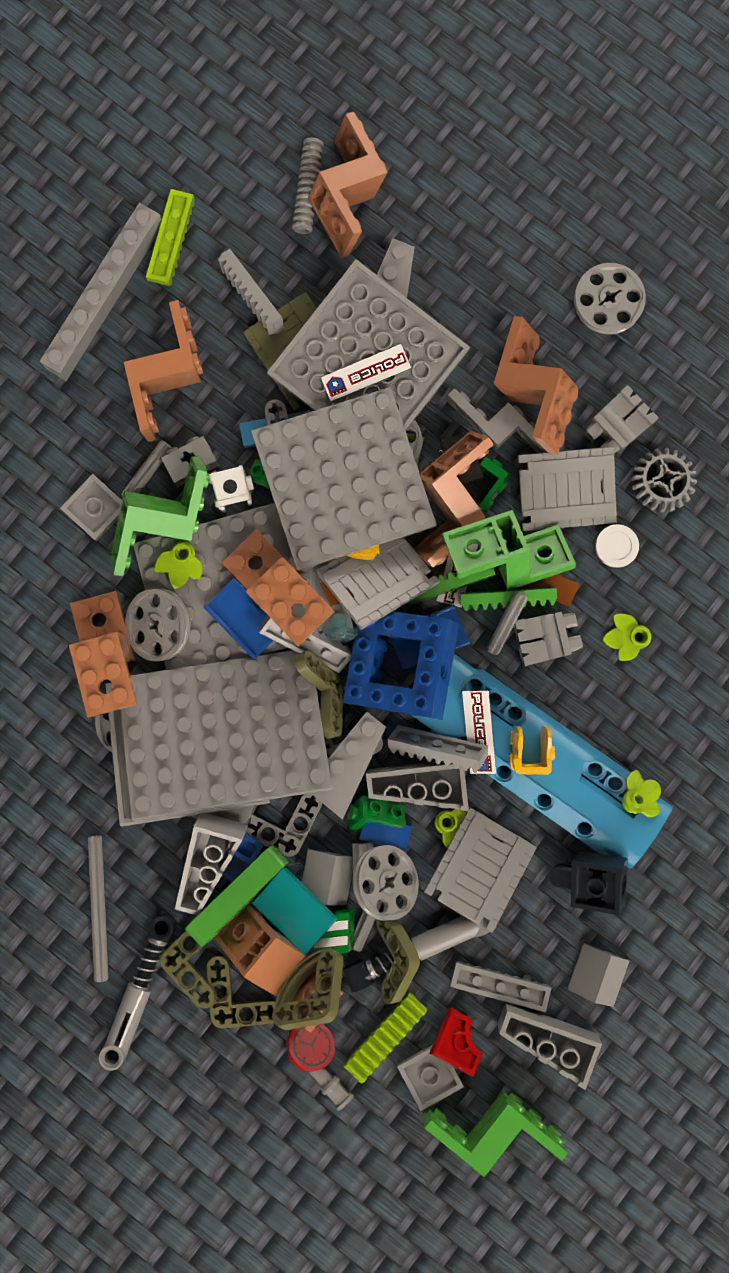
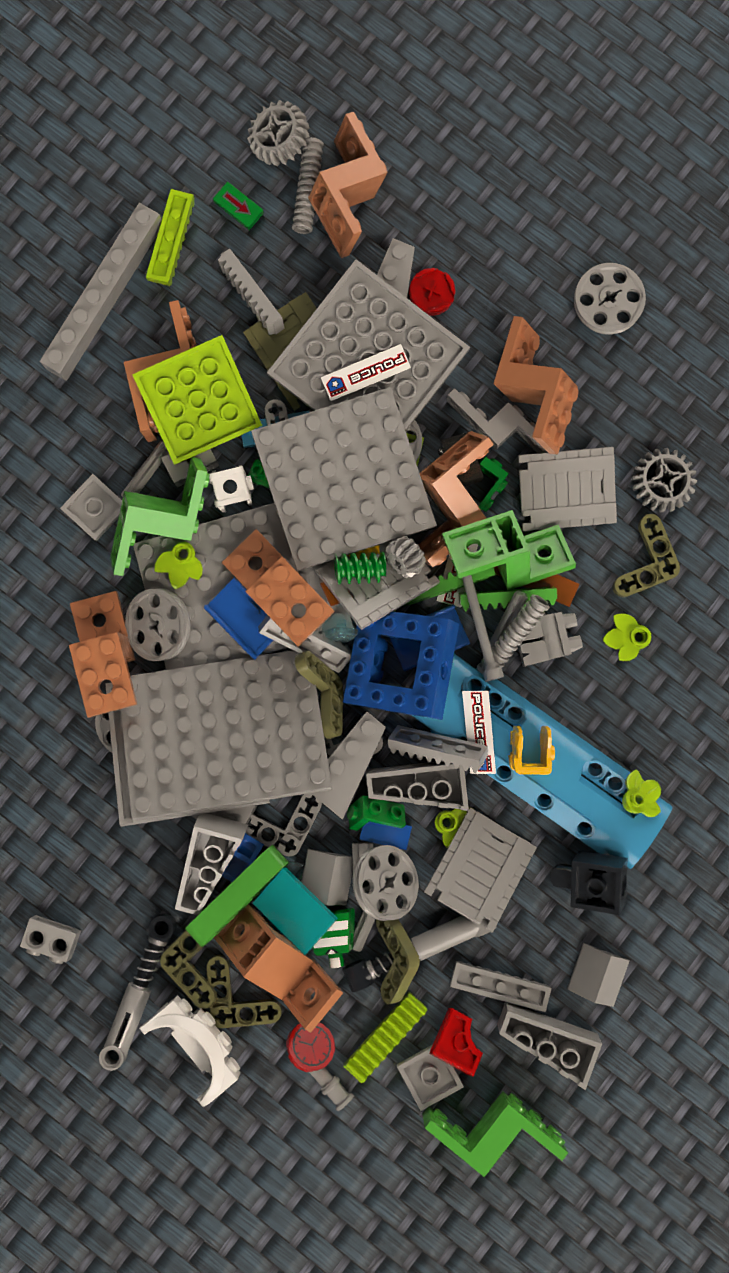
light grey axle [88,835,108,982] -> none
olive beam [272,948,343,1030] -> none
light grey hips [584,385,659,454] -> none
white piece [595,524,639,568] -> none
none -> light grey brick [20,915,81,964]
none -> lime plate [132,335,262,465]
none -> white piece [139,995,241,1107]
none -> green tile [213,181,264,230]
none -> light grey gear [247,100,310,167]
none -> green piece [334,552,387,585]
none -> light grey gear [385,535,426,578]
none -> red tile [409,268,456,316]
none -> light grey piece [462,575,504,682]
none -> light grey piece [477,594,550,674]
none -> olive beam [612,514,680,598]

